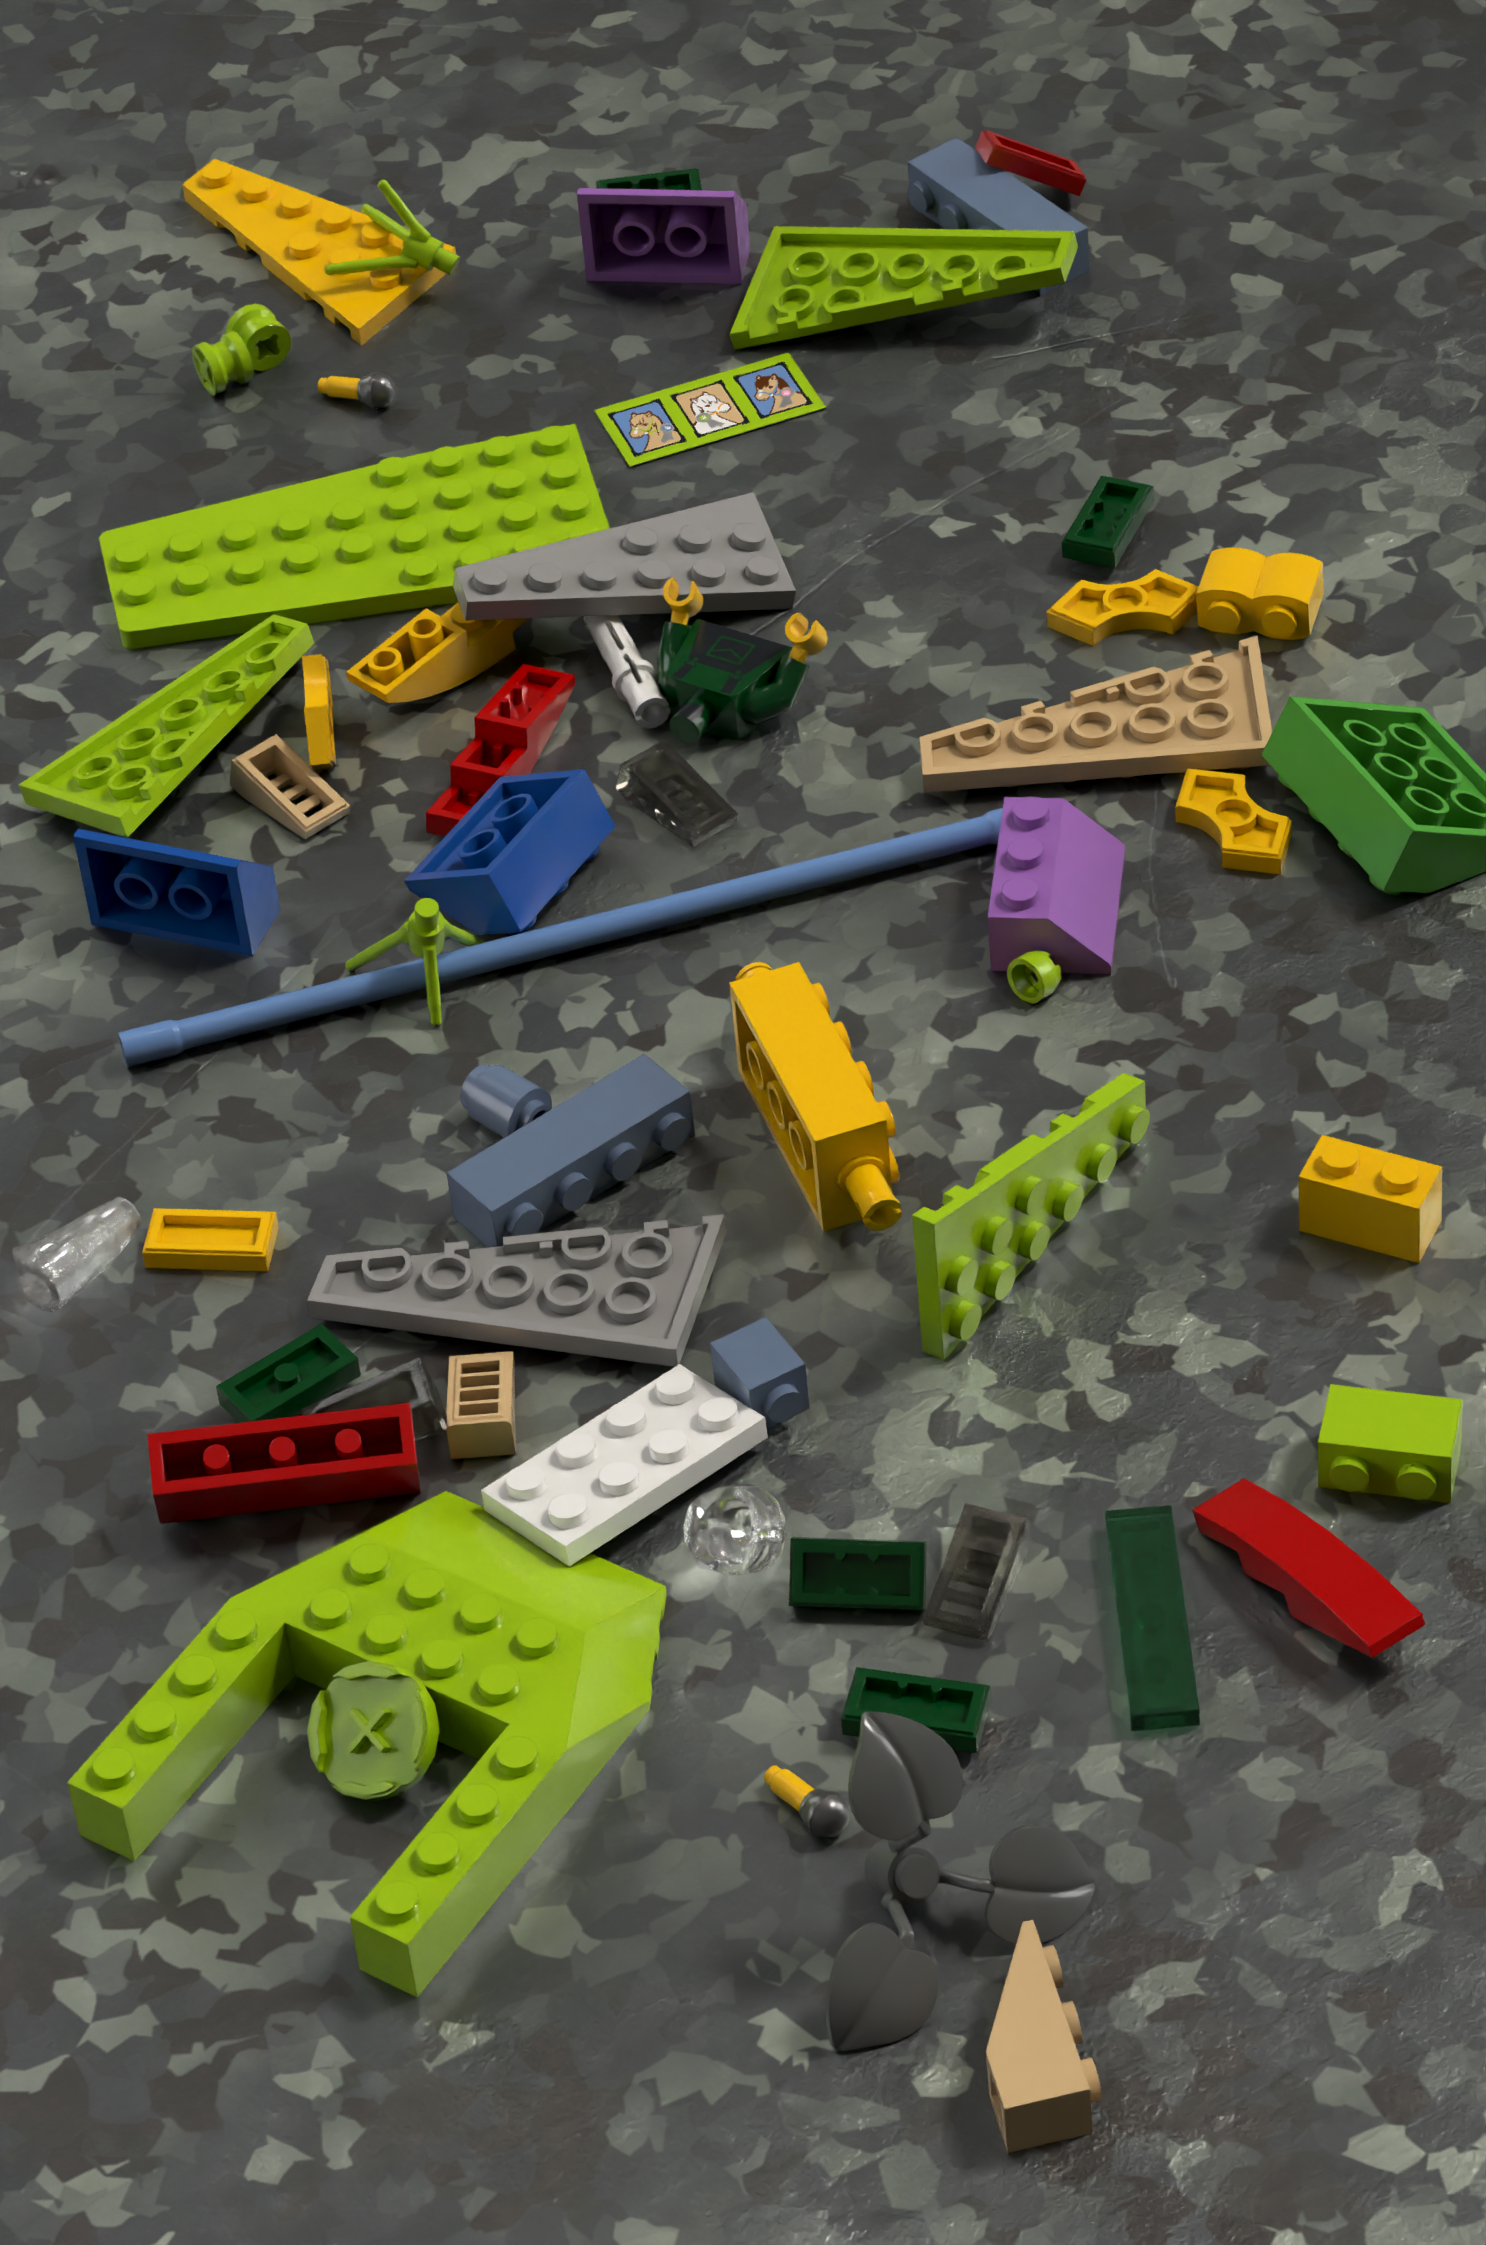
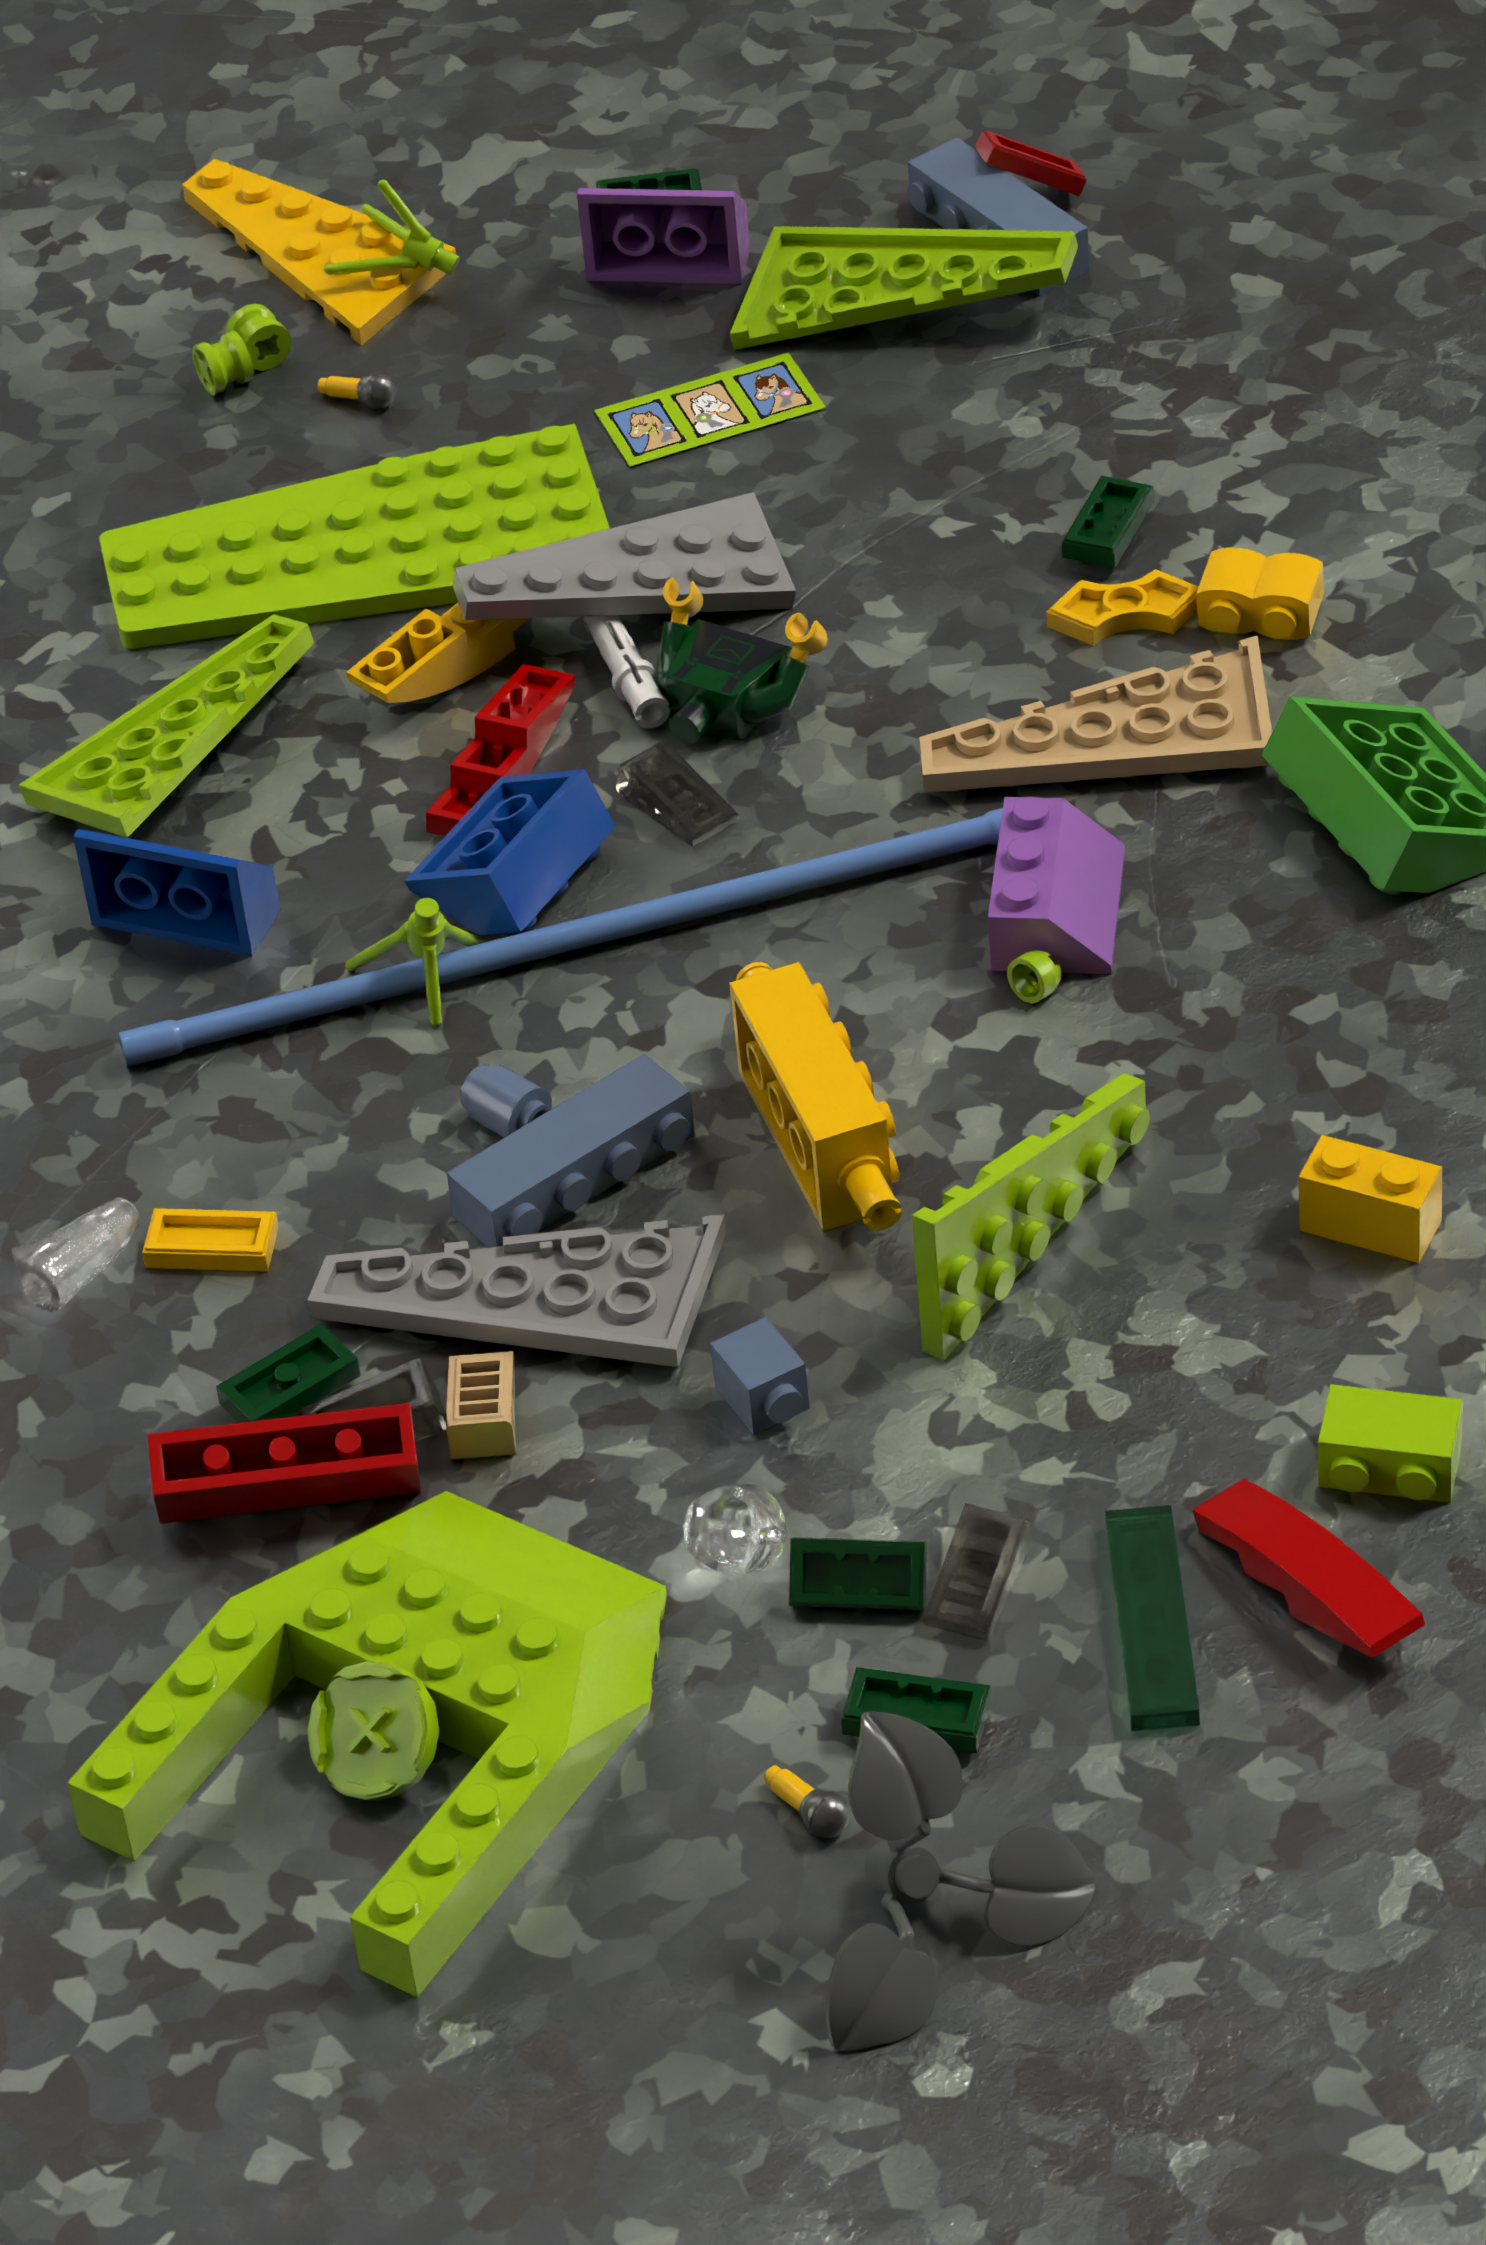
tan slope [229,734,350,839] -> none
yellow tile [302,654,337,770] -> none
white plate [481,1364,768,1567] -> none
tan slope [986,1920,1102,2153] -> none
yellow tile [1175,769,1292,875] -> none

